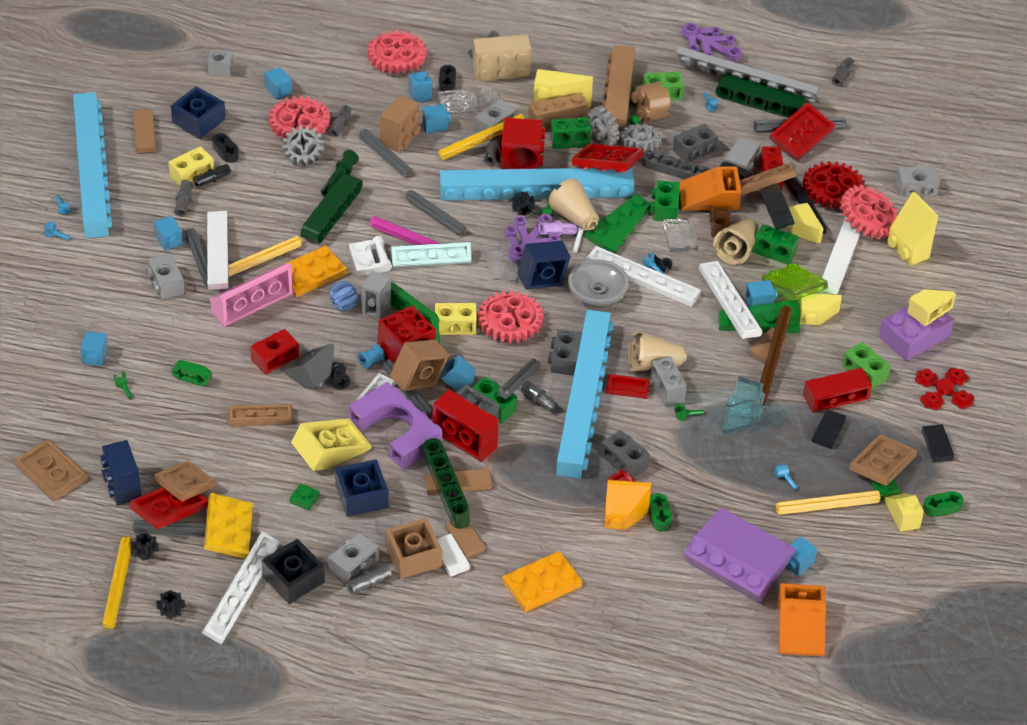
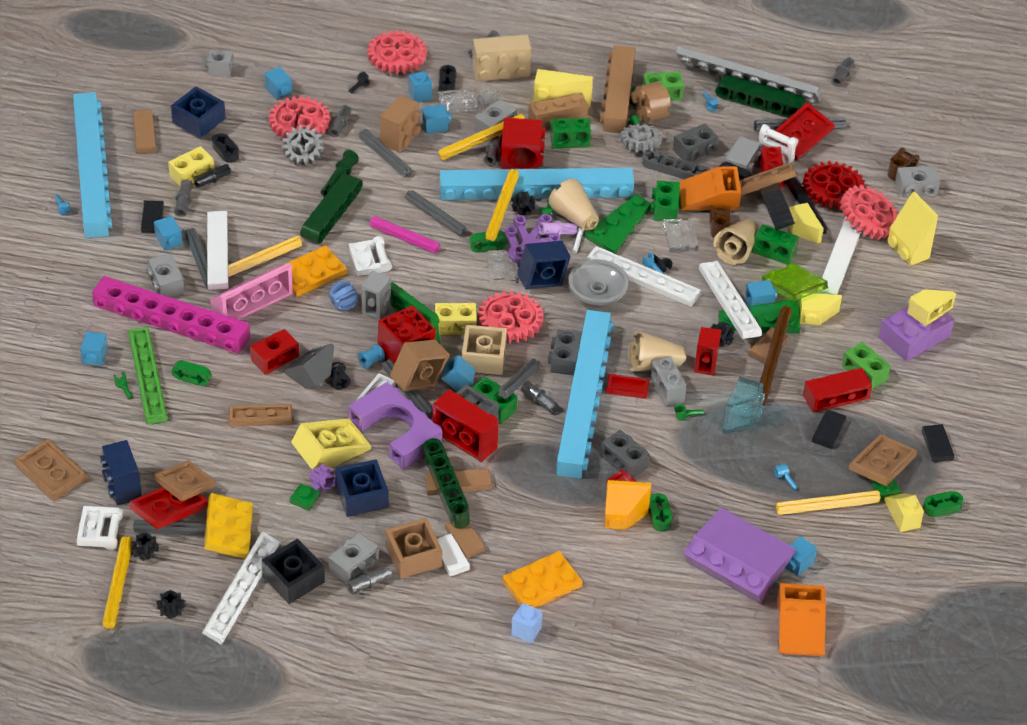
dark azure hand [44,221,70,241] -> none
light aqua tile [391,242,472,268] -> none
red plate [572,143,644,173] -> none
light grey gear [588,106,620,145] -> none
medium lavender plant [681,23,742,63] -> none
red plant [915,367,974,410] -> none
none -> white plate [77,506,124,550]
none -> dark pink brick [92,276,251,354]
none -> bright green tile [128,327,168,425]
none -> black tile [141,201,164,233]
none -> medium lavender gear [309,464,336,493]
none -> black hand [348,72,370,93]
none -> tan brick [462,325,507,375]
none -> green beam [469,231,507,252]
none -> yellow axle [485,169,519,241]
none -> light blue brick [511,603,543,643]
none -> red brick [694,327,721,376]
none -> black gear [711,321,735,347]
none -> white plate [758,124,798,165]
none -> reddish brown piece [887,147,920,181]

